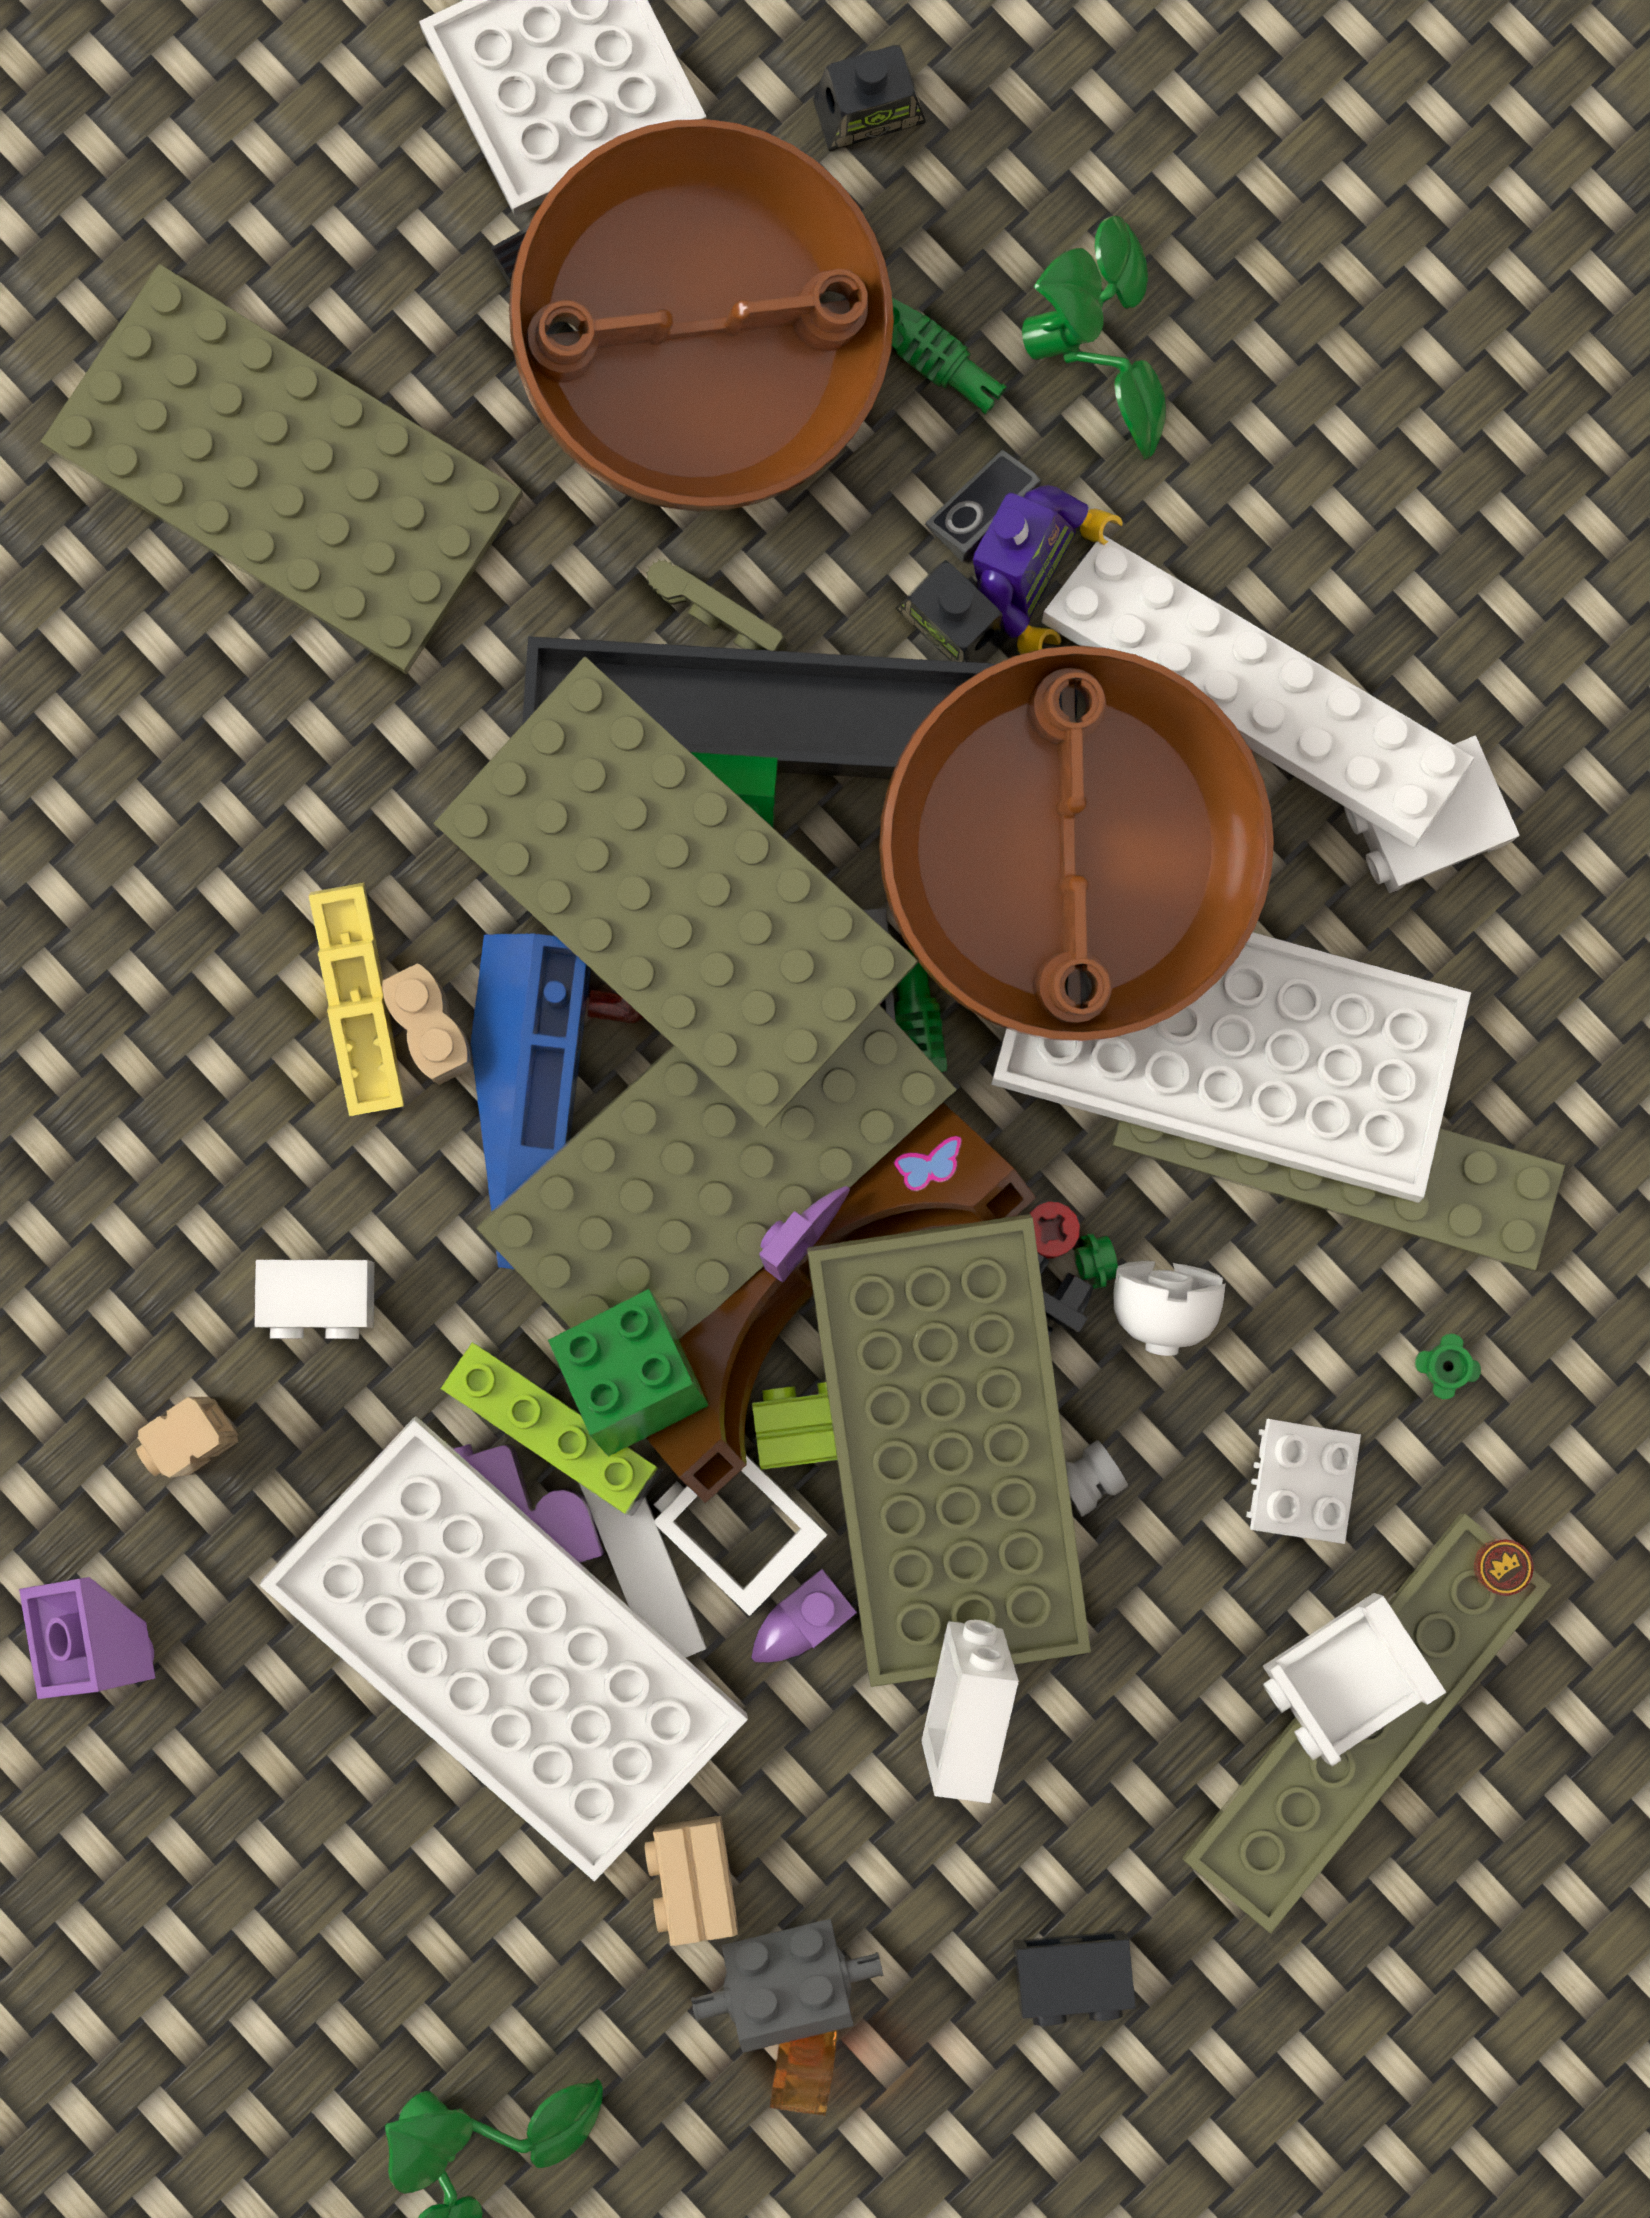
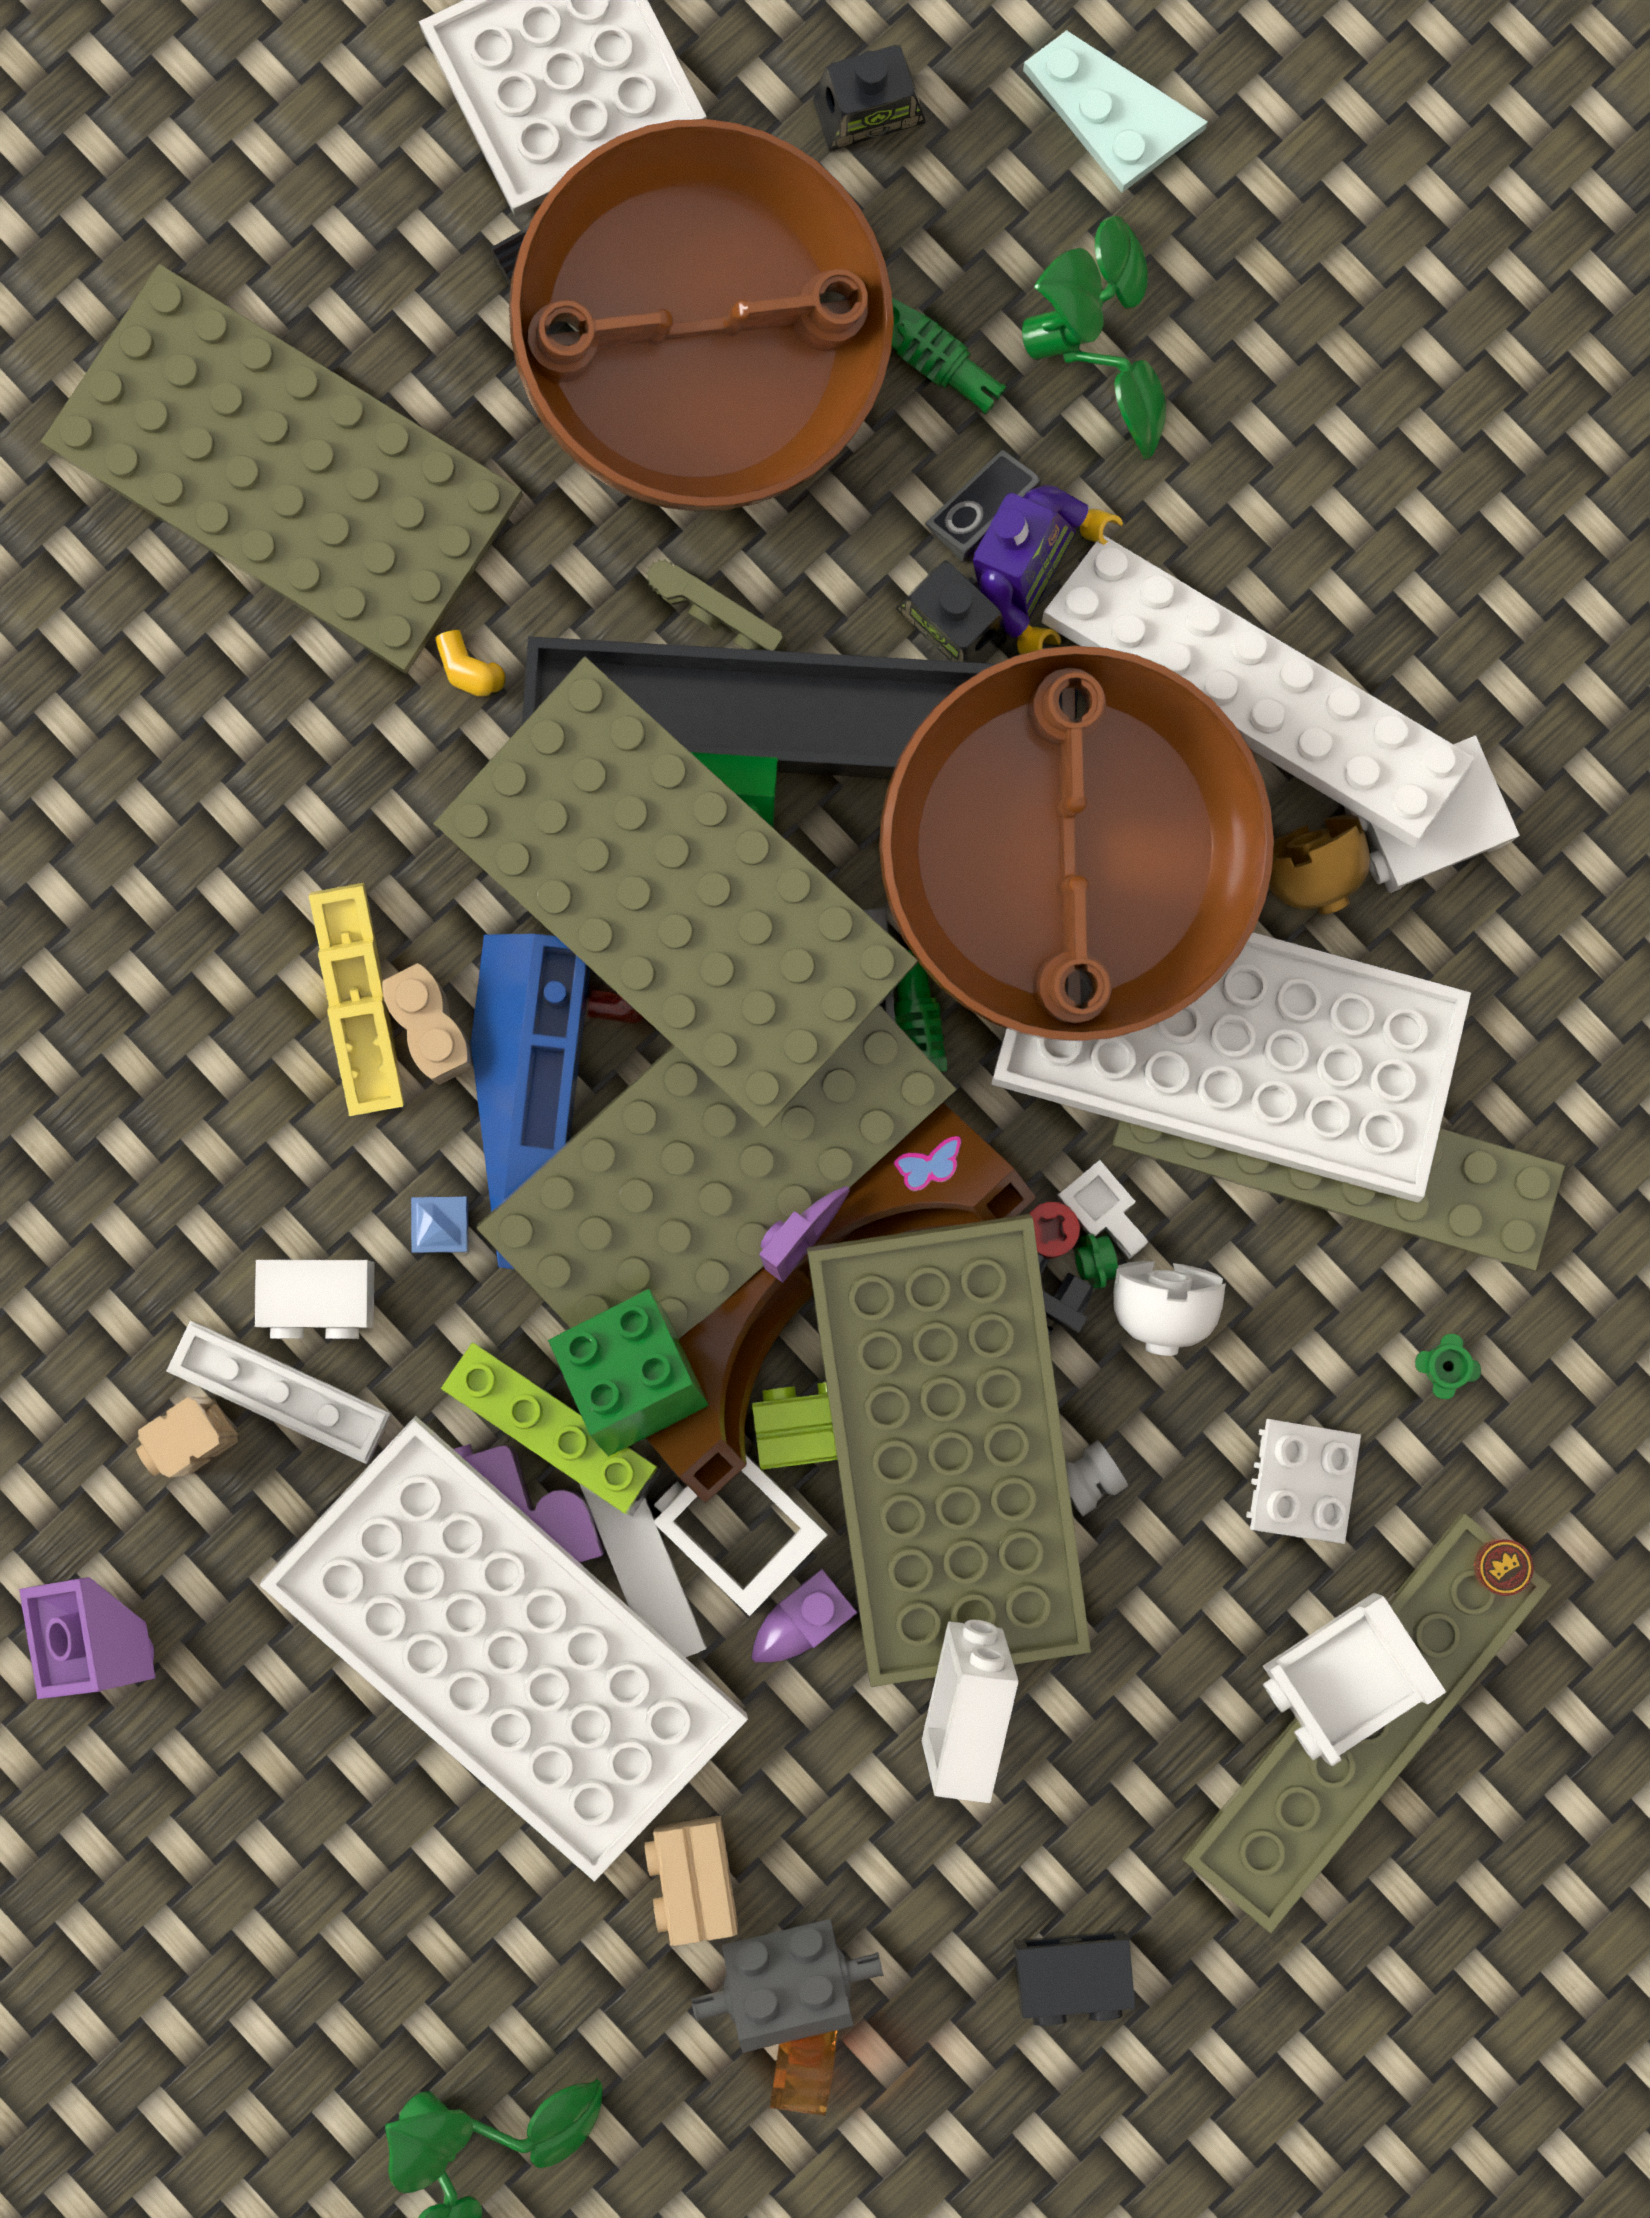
none -> white tile [167,1321,392,1464]
none -> medium blue tile [411,1197,469,1253]
none -> yellow arm [435,630,506,696]
none -> light aqua wing [1023,30,1208,193]
none -> white plate [1057,1160,1148,1259]
none -> pearl gold cylinder [1269,815,1370,915]

